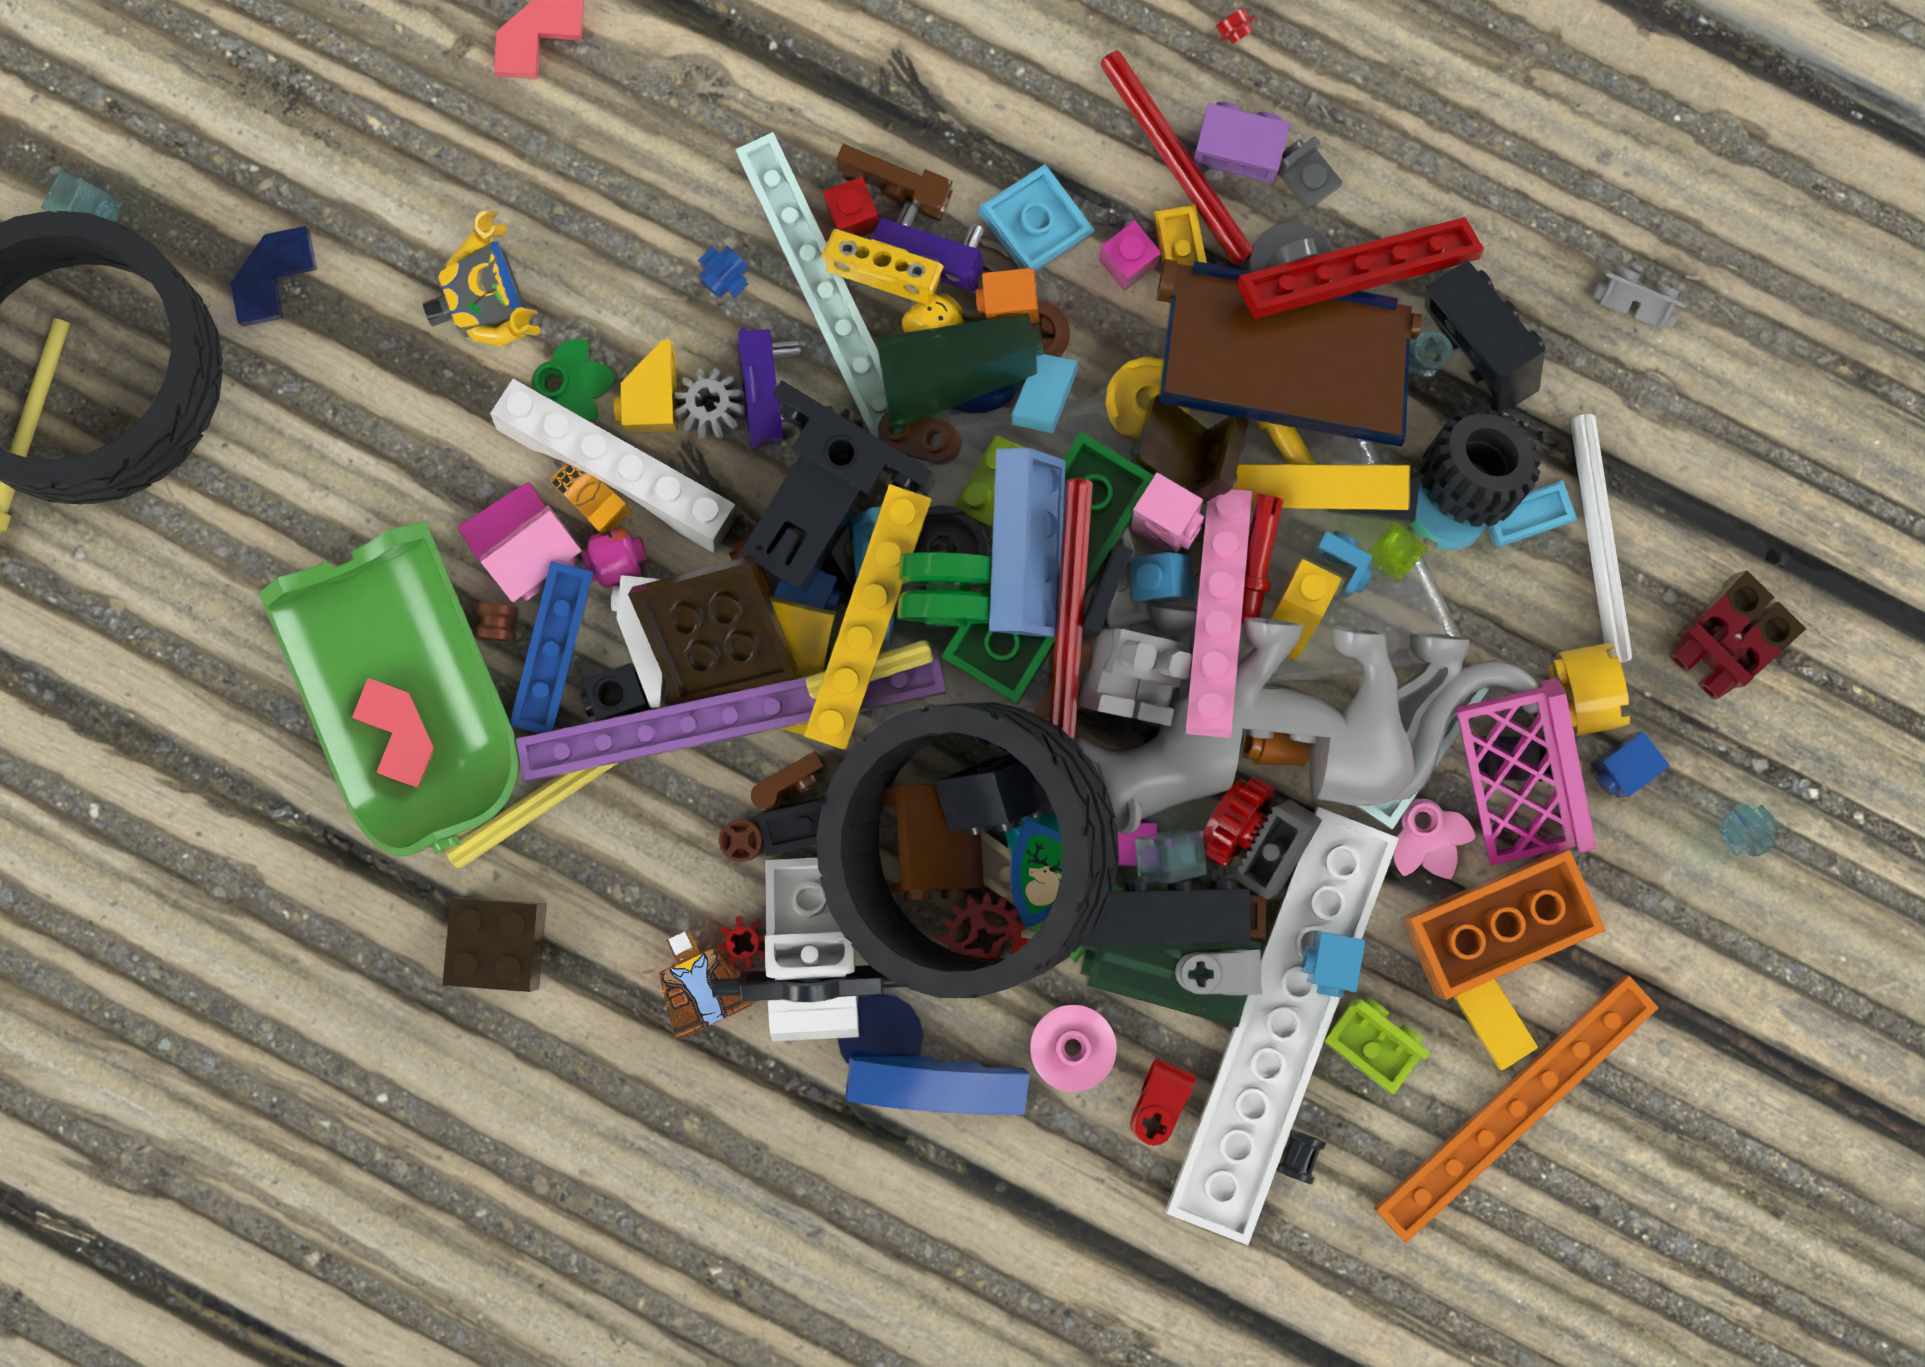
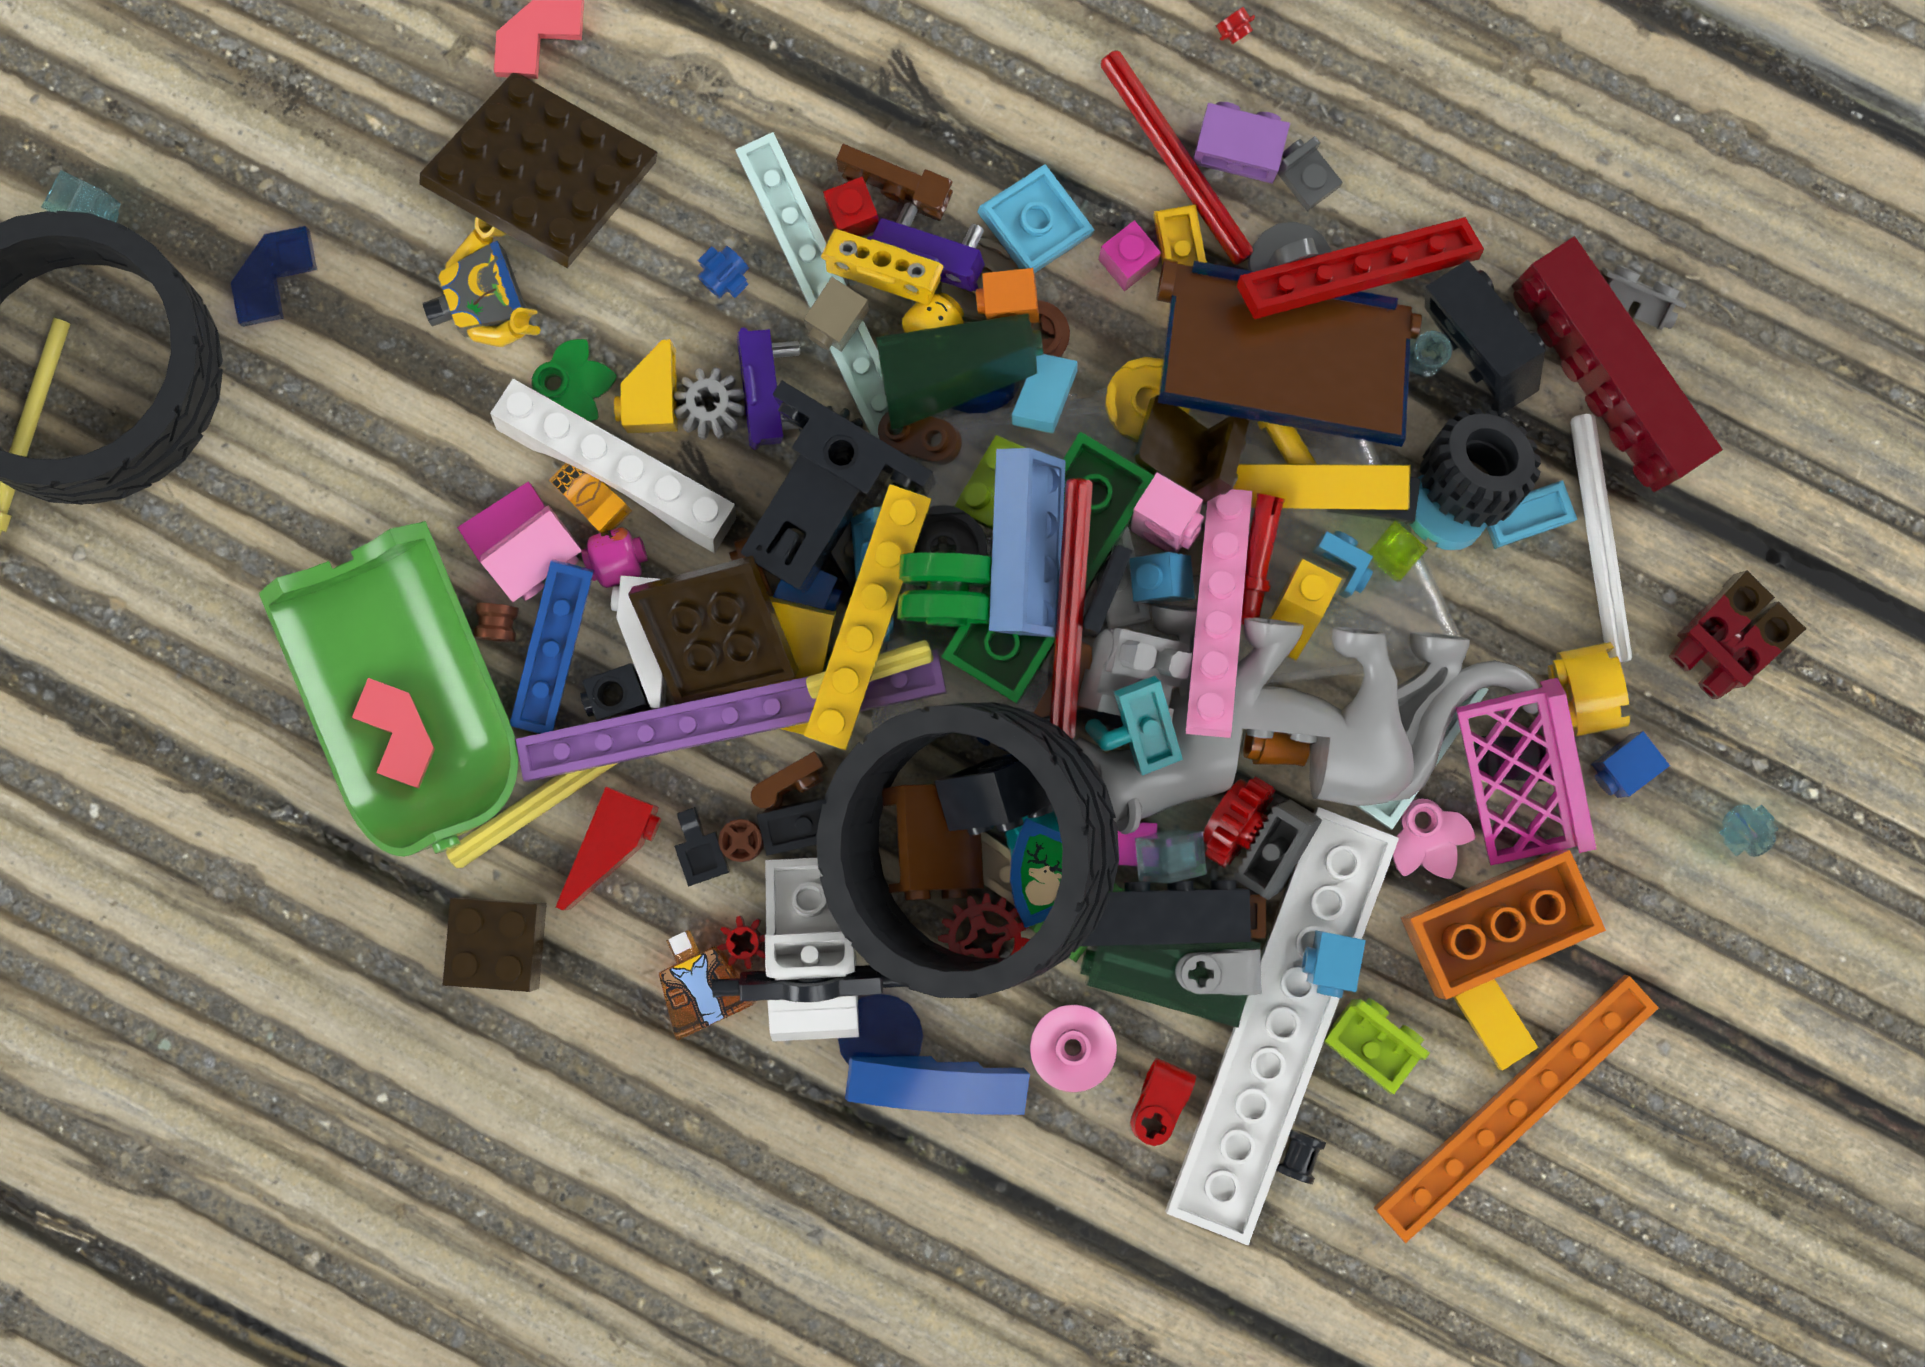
none -> dark brown plate [419,73,658,269]
none -> red slope [555,787,661,911]
none -> black plate [674,807,730,887]
none -> dark tan brick [804,277,869,352]
none -> teal plate [1085,675,1183,776]
none -> dark red brick [1511,236,1723,492]

